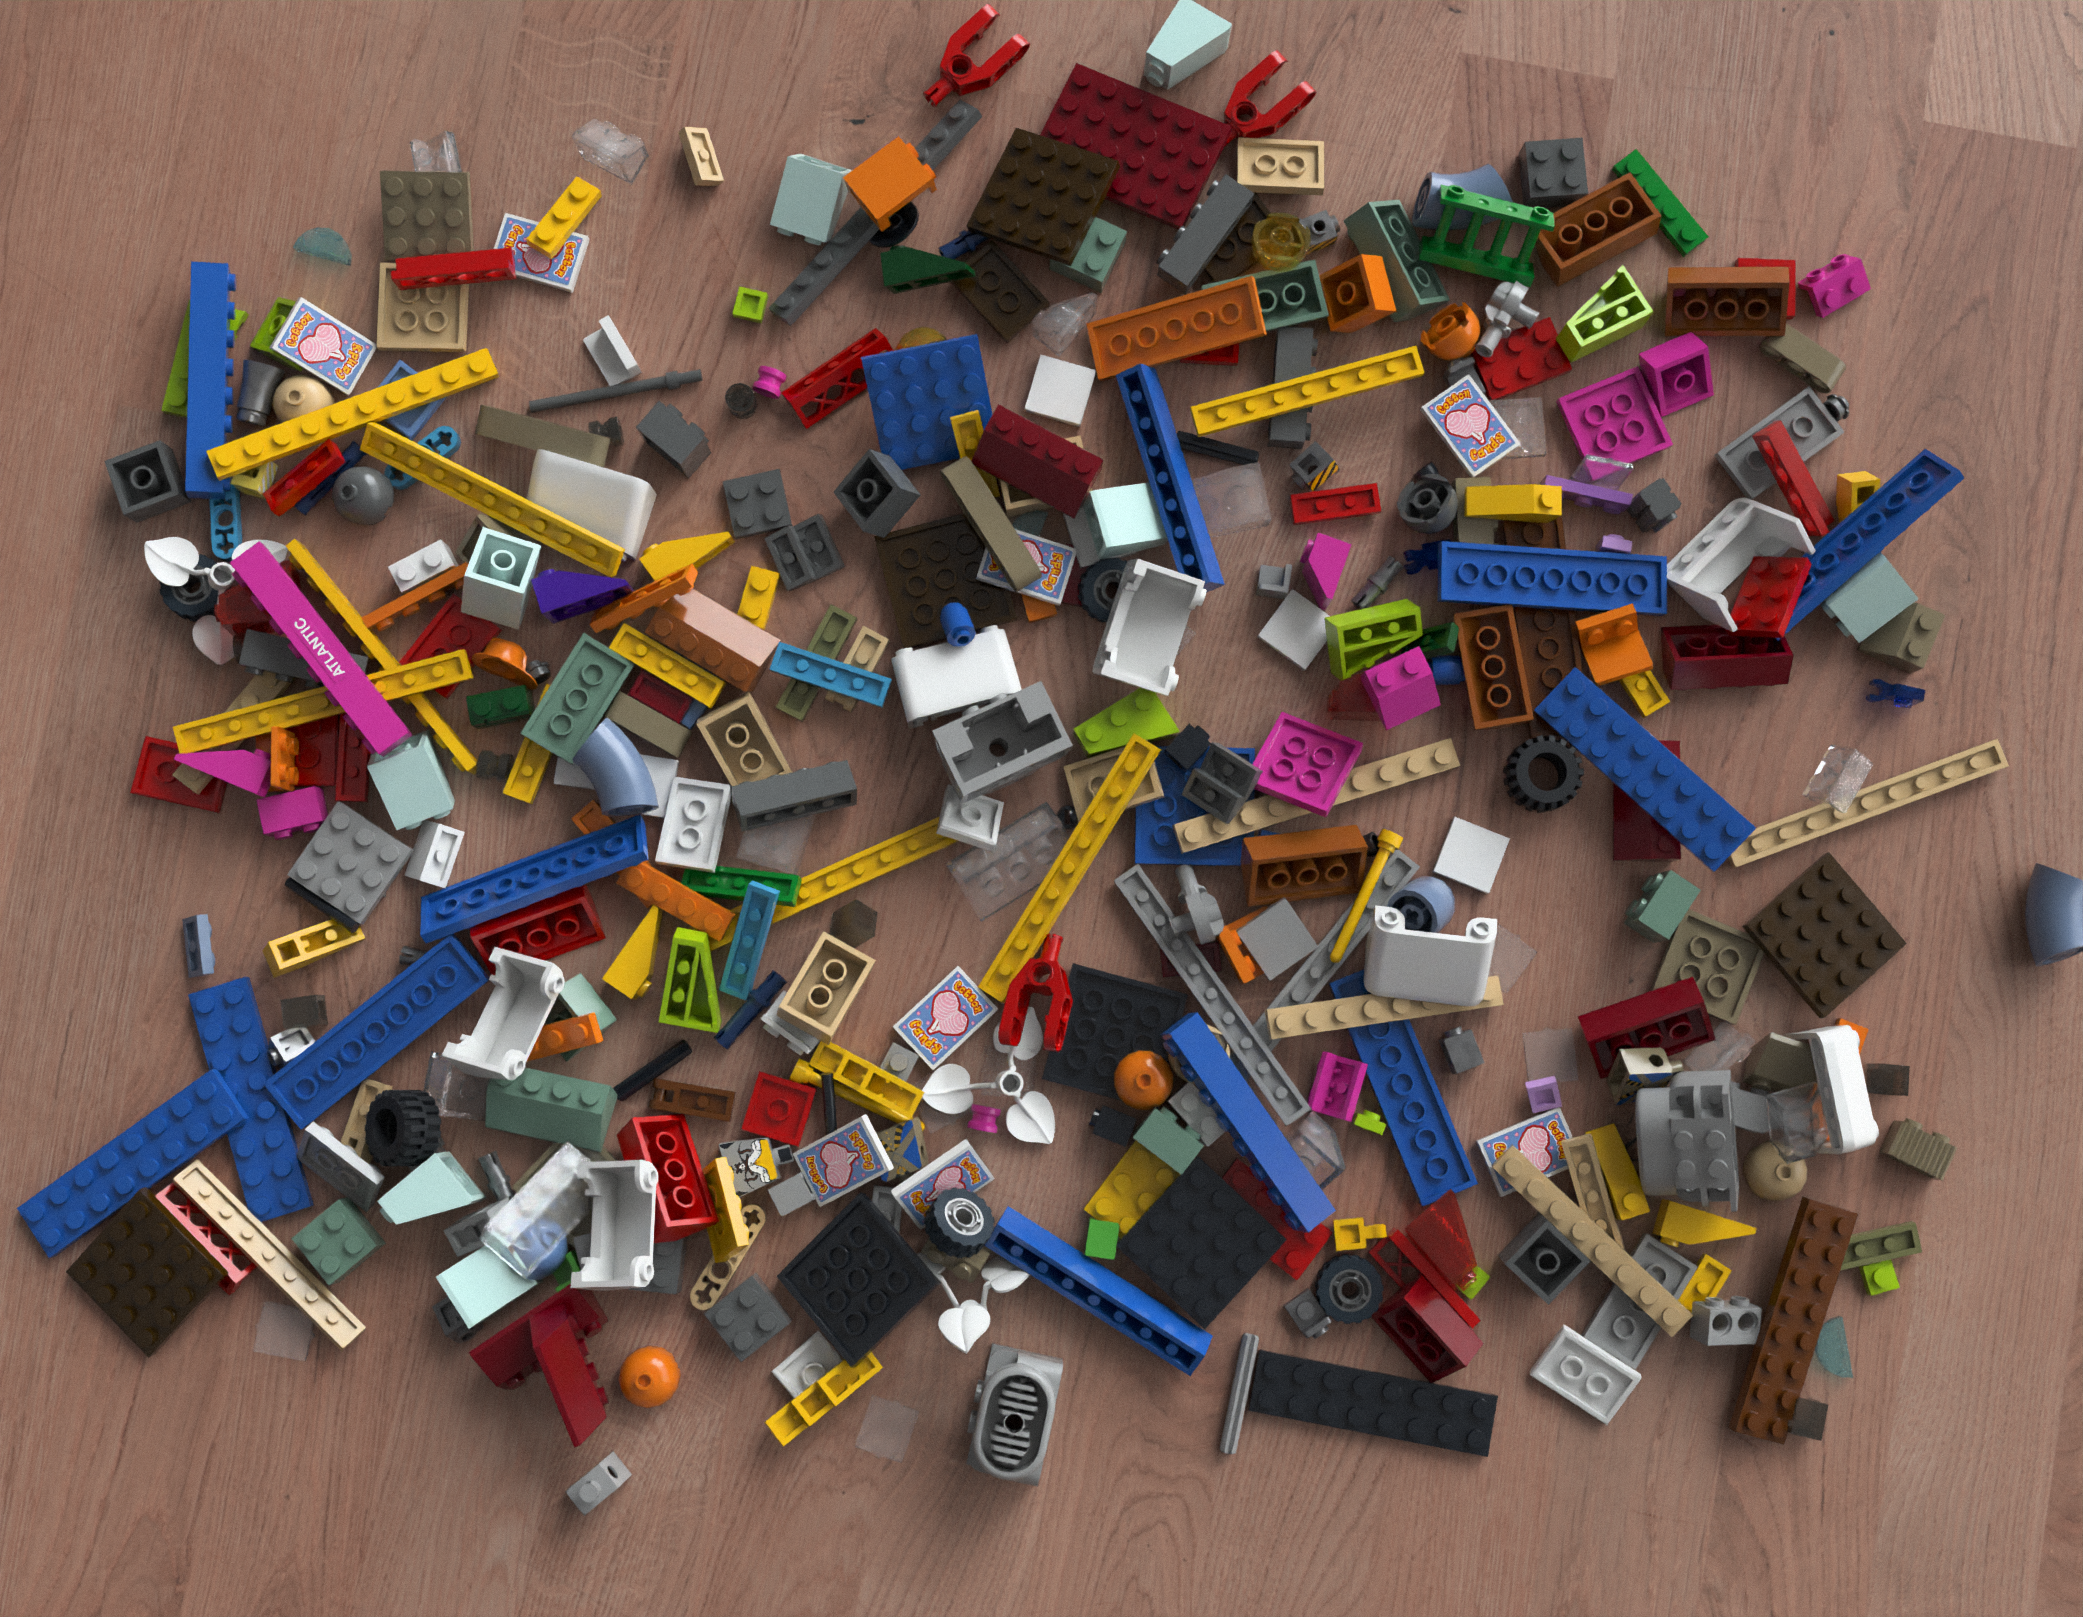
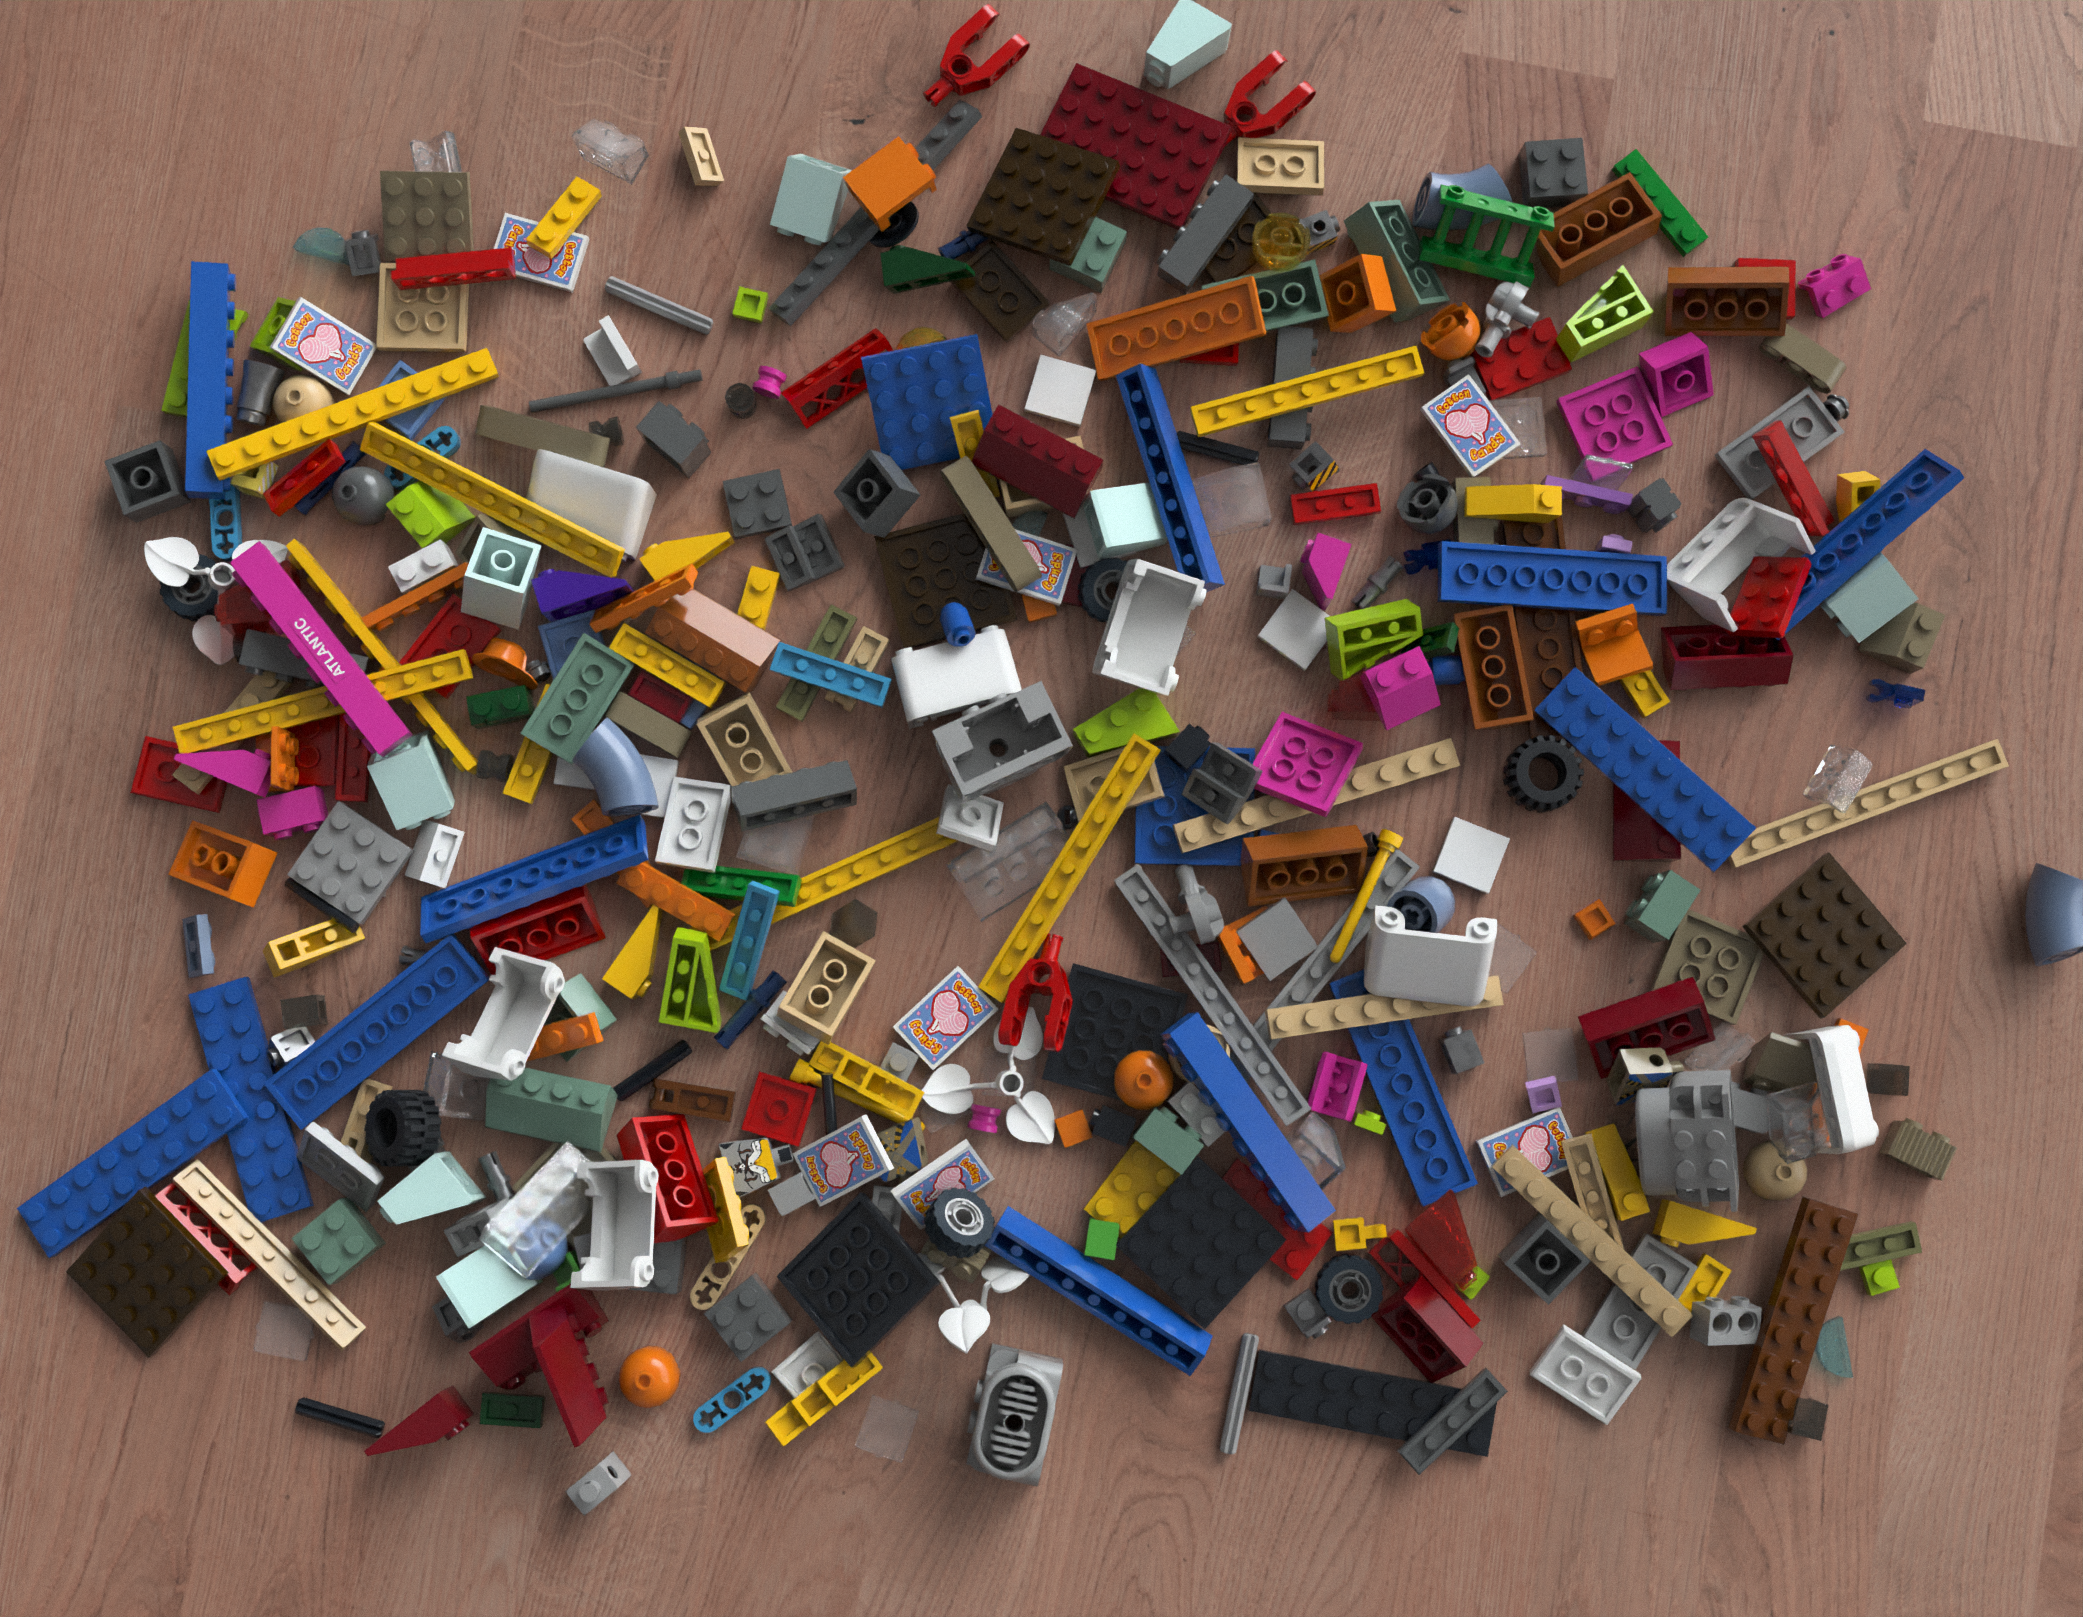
none -> orange slope [168,820,277,908]
none -> black axle [295,1397,385,1438]
none -> flat silver bracket [344,230,381,276]
none -> dark red slope [364,1385,474,1456]
none -> lime slope [386,481,475,548]
none -> dark green plate [479,1392,545,1428]
none -> medium blue tile [538,610,606,680]
none -> light grey axle [605,276,714,334]
none -> dark azure beam [693,1366,771,1433]
none -> orange tile [1055,1109,1093,1148]
none -> dark grey tile [1397,1368,1508,1475]
none -> orange tile [1573,899,1616,940]

